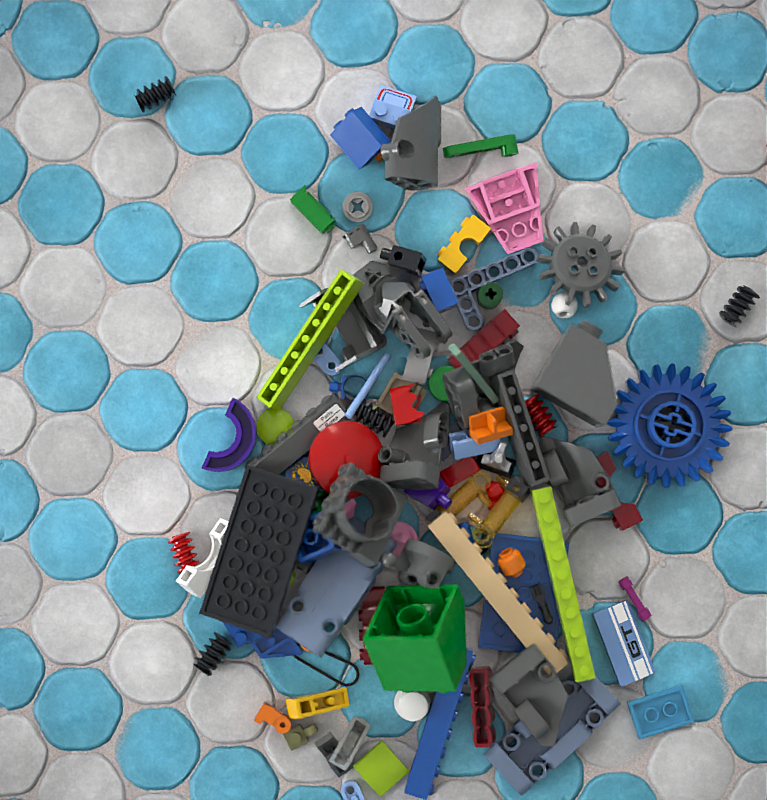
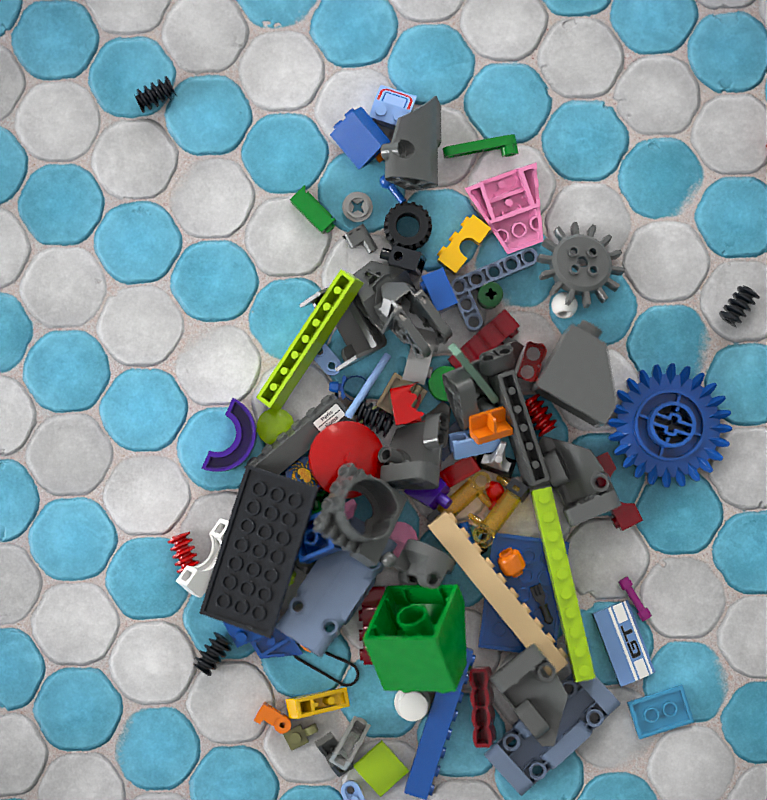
none -> blue bar [380,174,407,204]
none -> black tyre [384,201,432,251]
none -> red piece [516,341,547,383]

